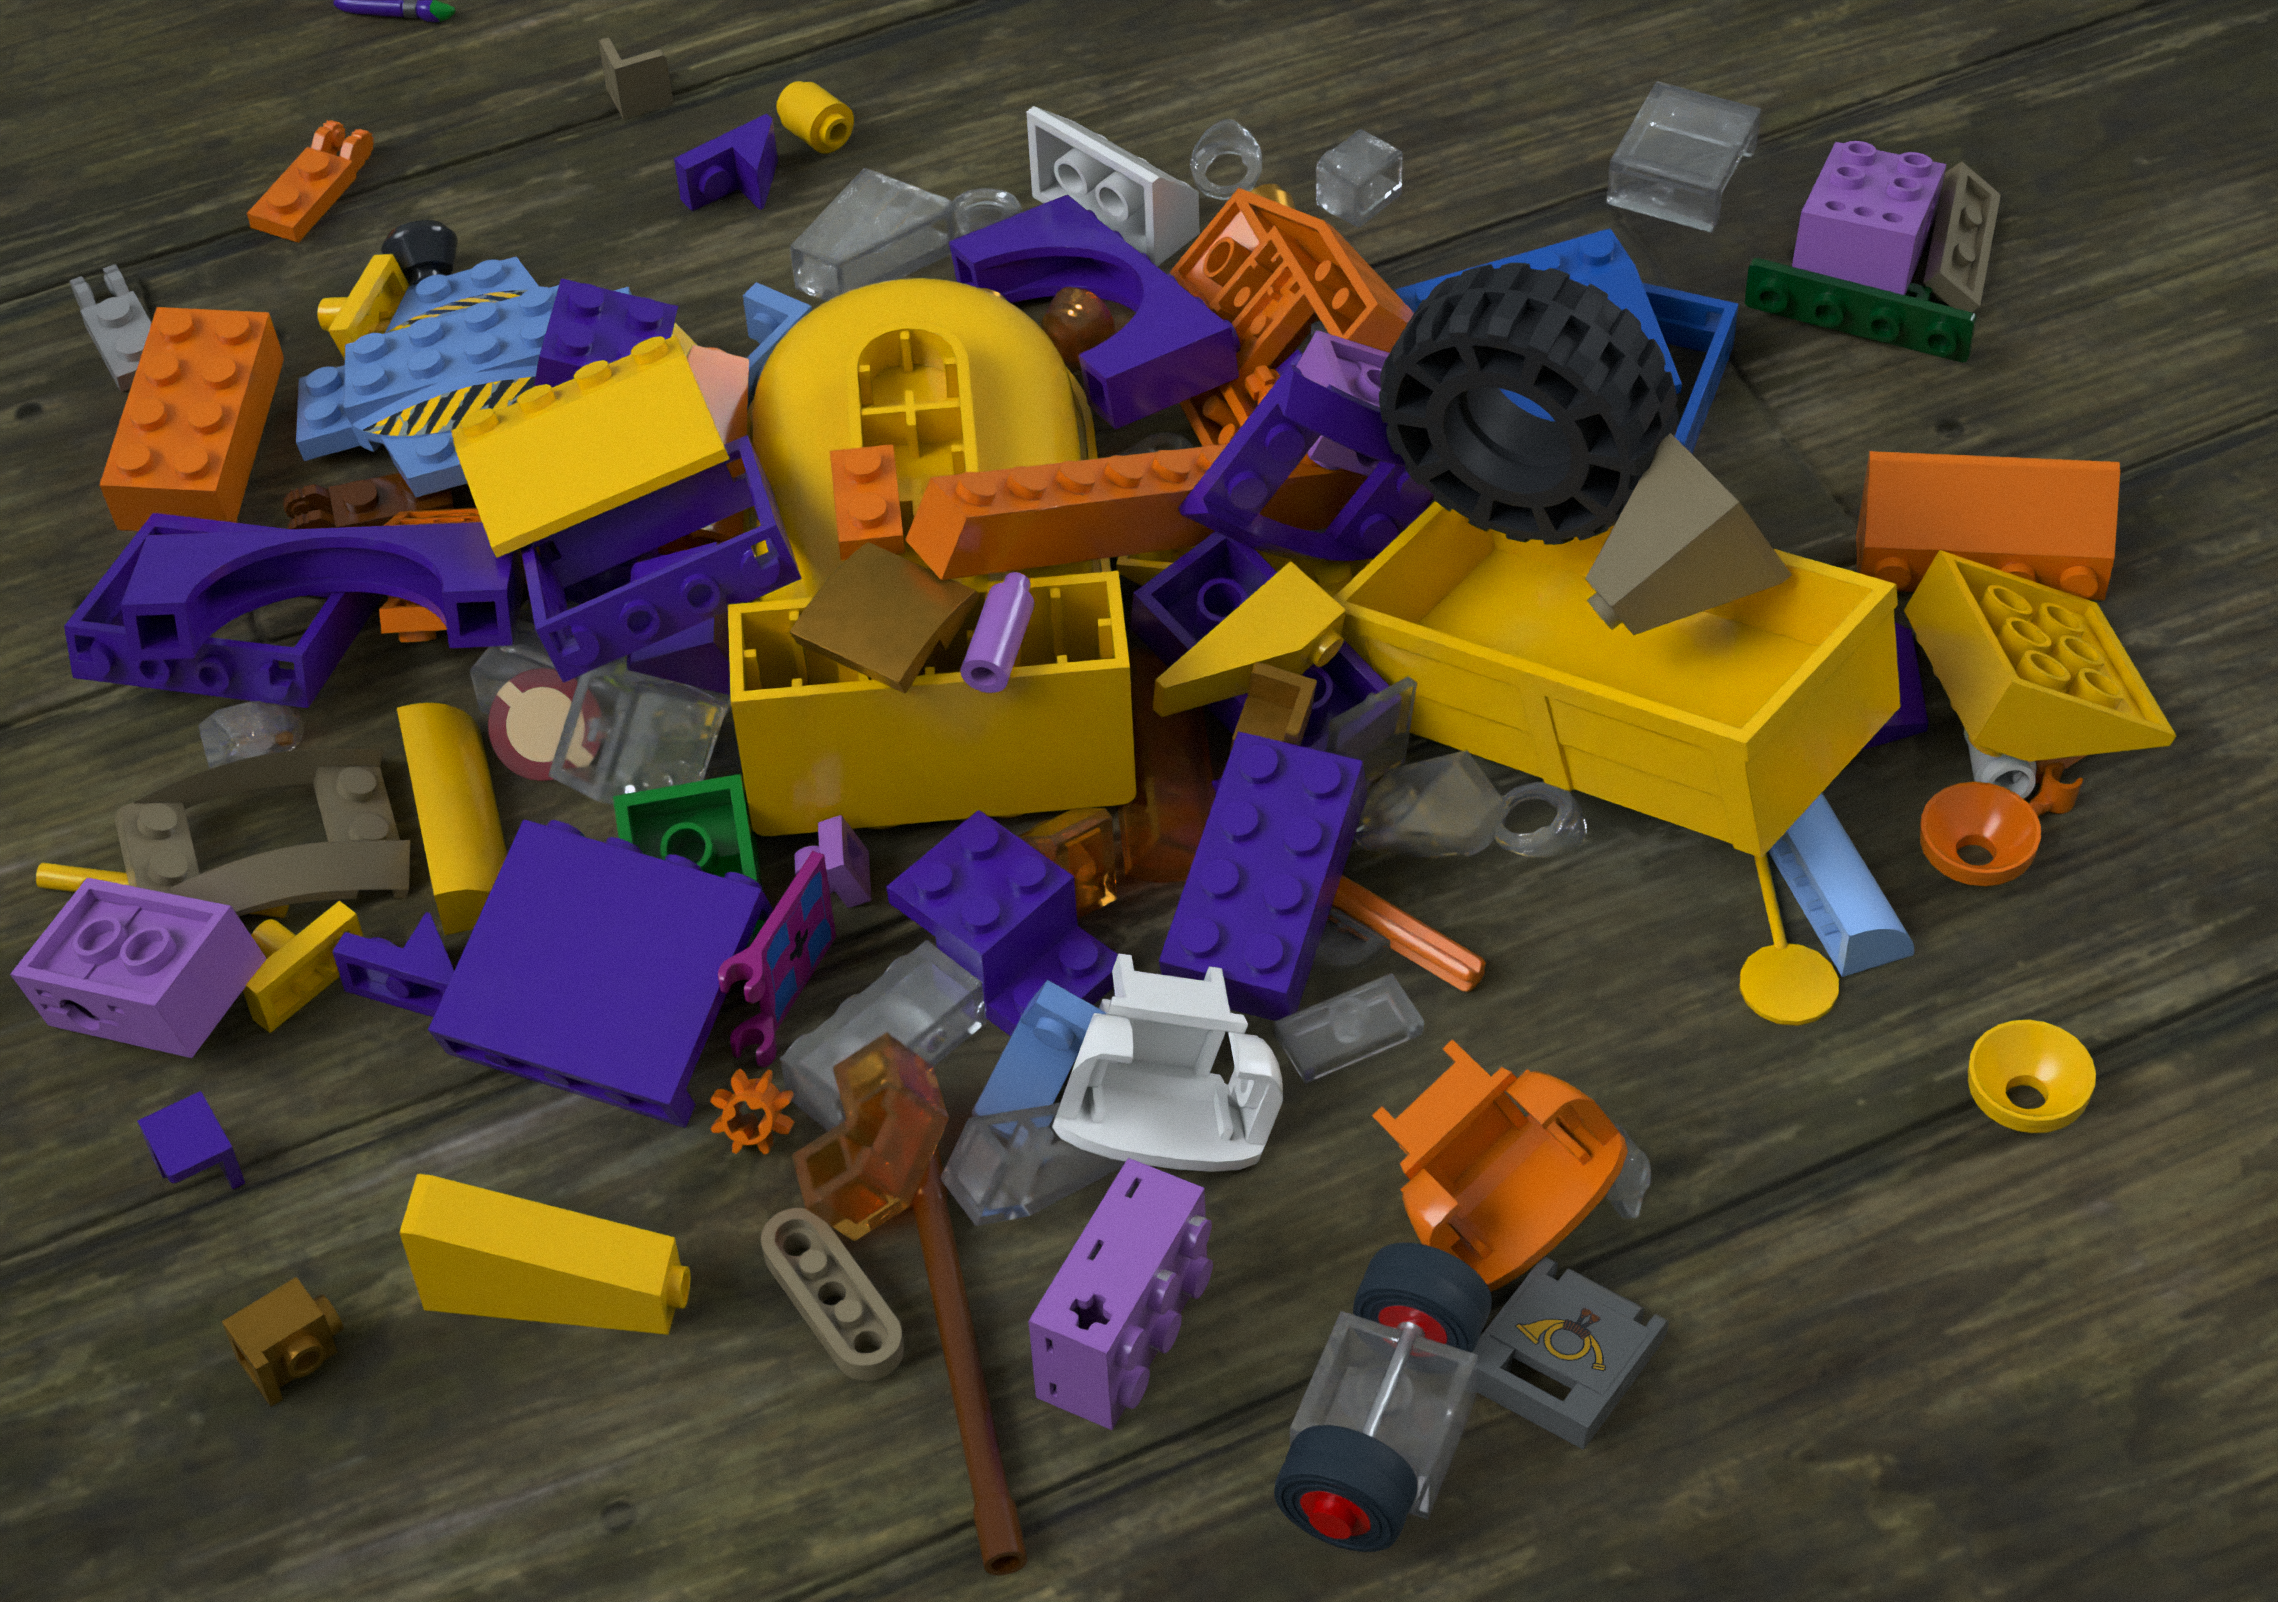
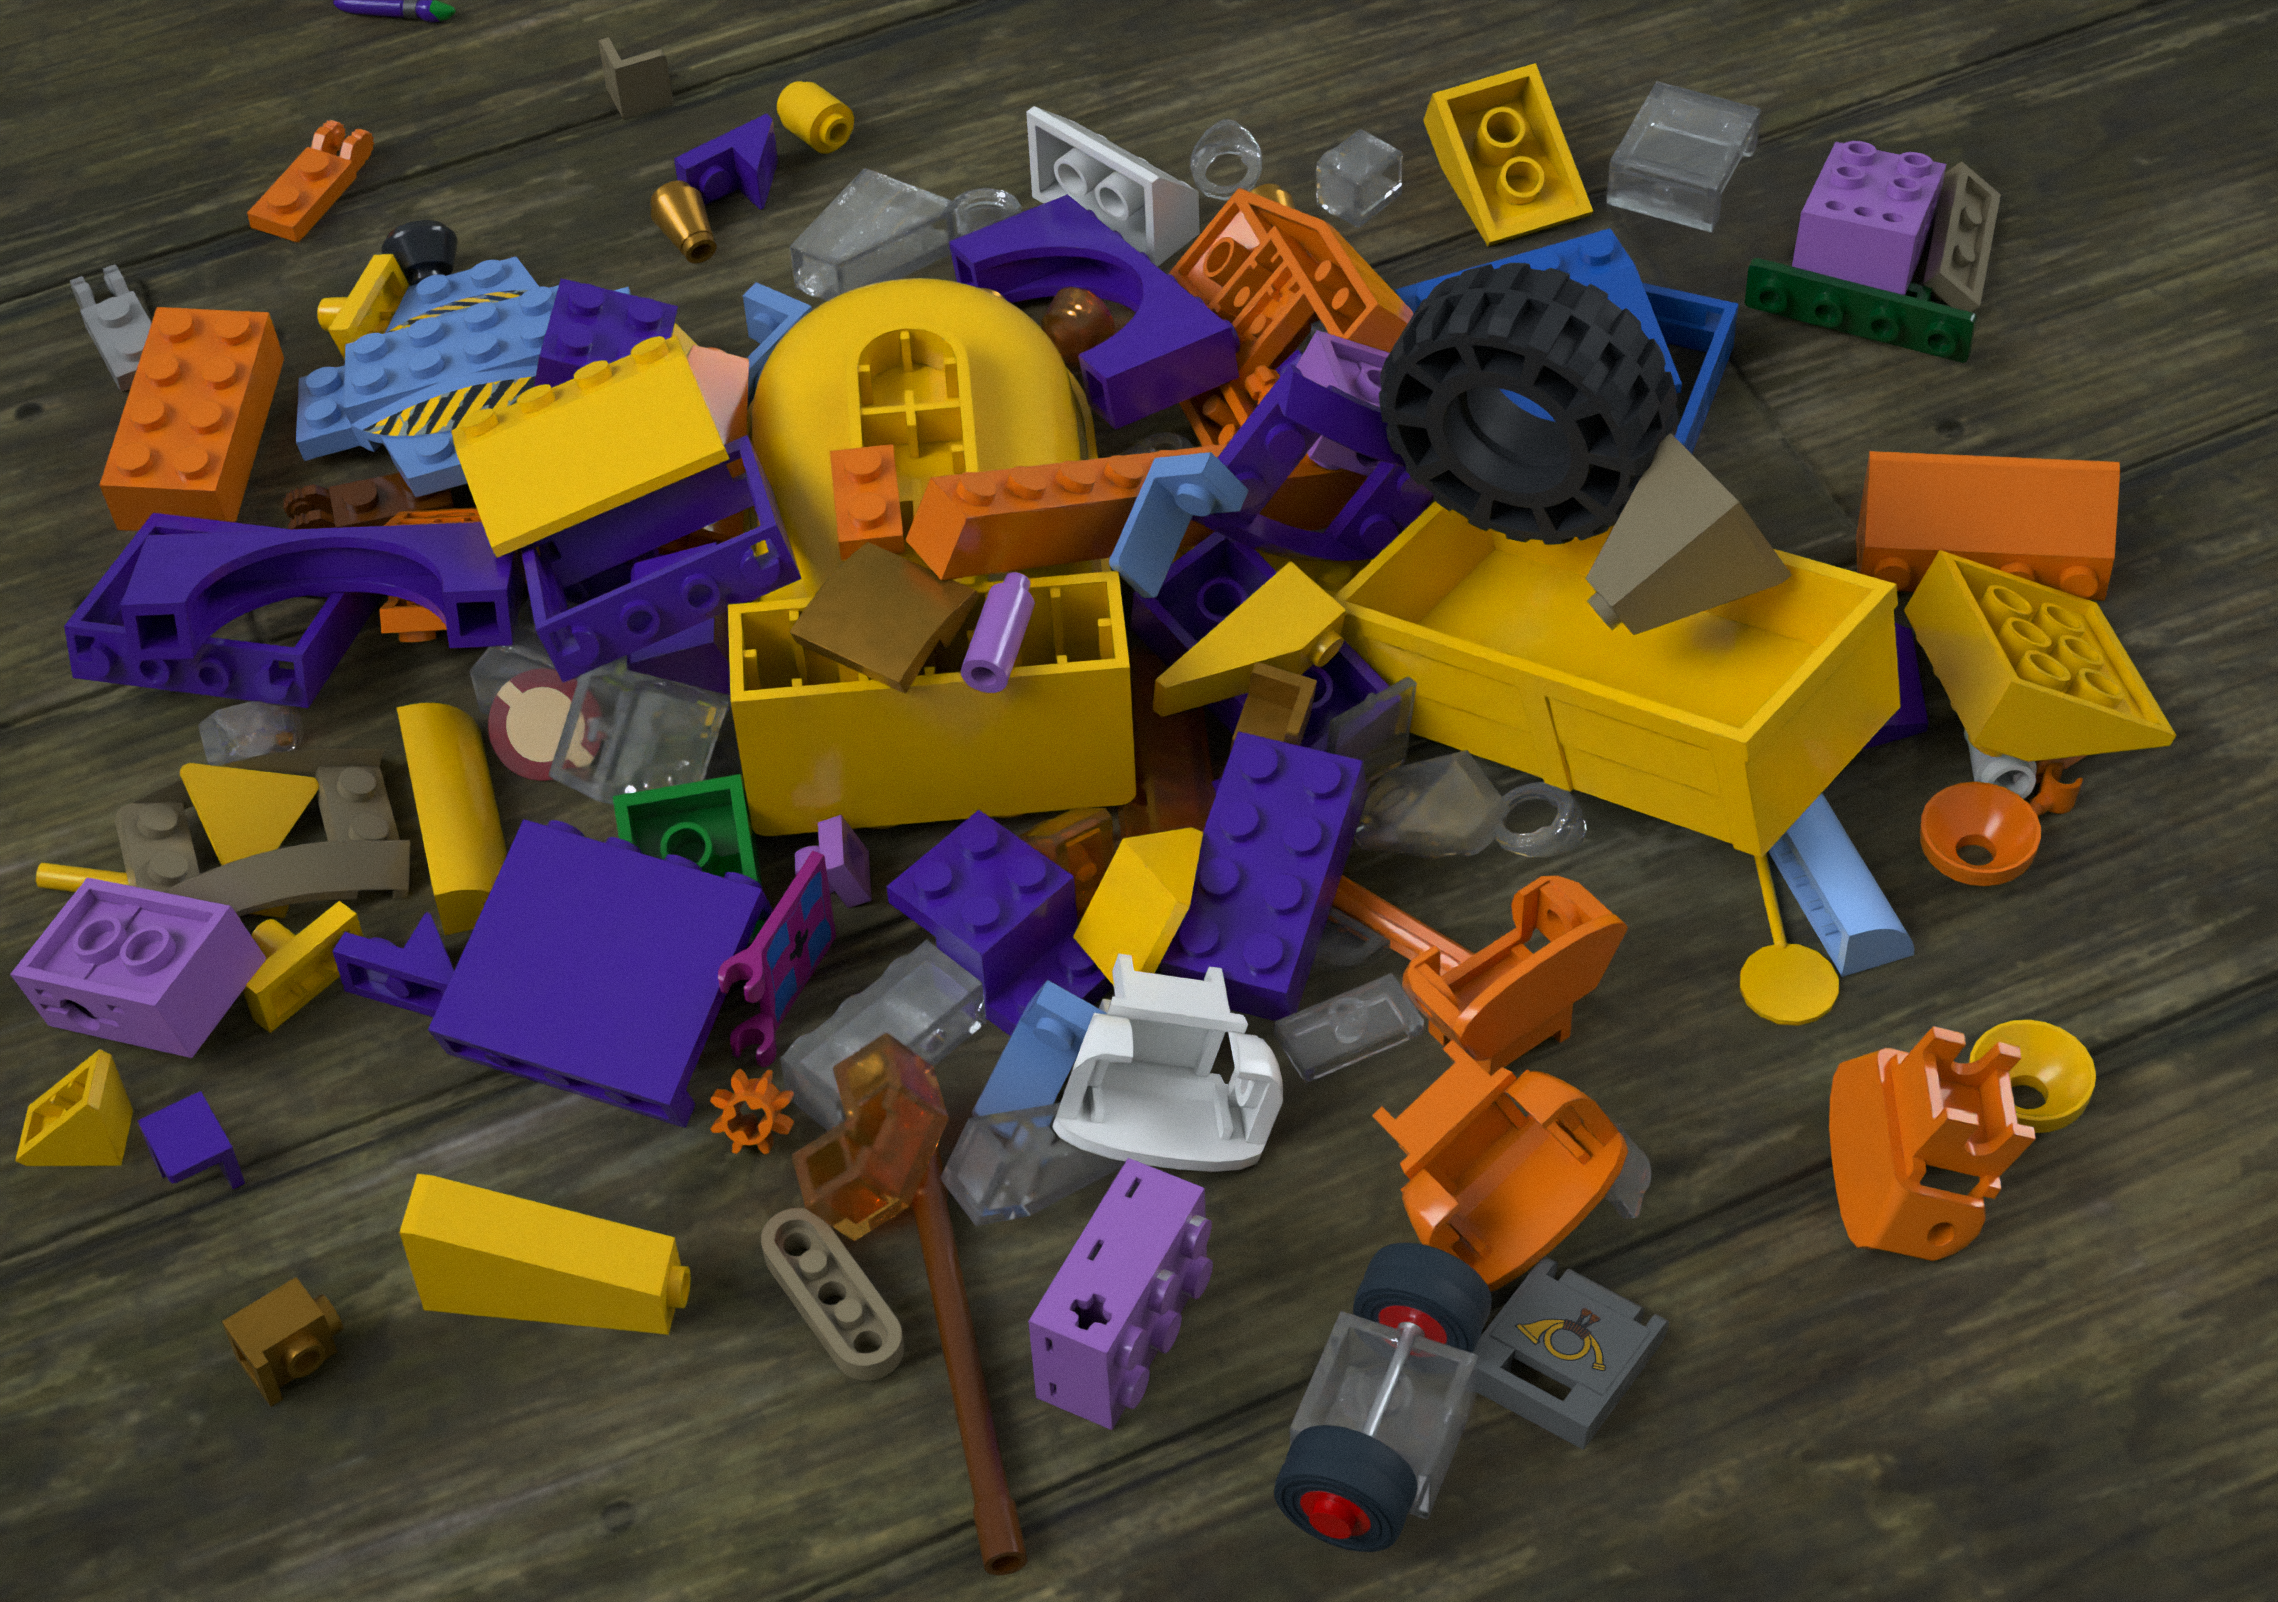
none -> yellow slope [15,1049,133,1166]
none -> yellow piece [180,763,319,866]
none -> pearl gold cone [650,181,717,264]
none -> yellow slope [1073,827,1203,986]
none -> medium blue bracket [1109,452,1249,598]
none -> orange piece [1402,876,1628,1076]
none -> yellow slope [1423,63,1593,246]
none -> orange piece [1829,1026,2036,1261]

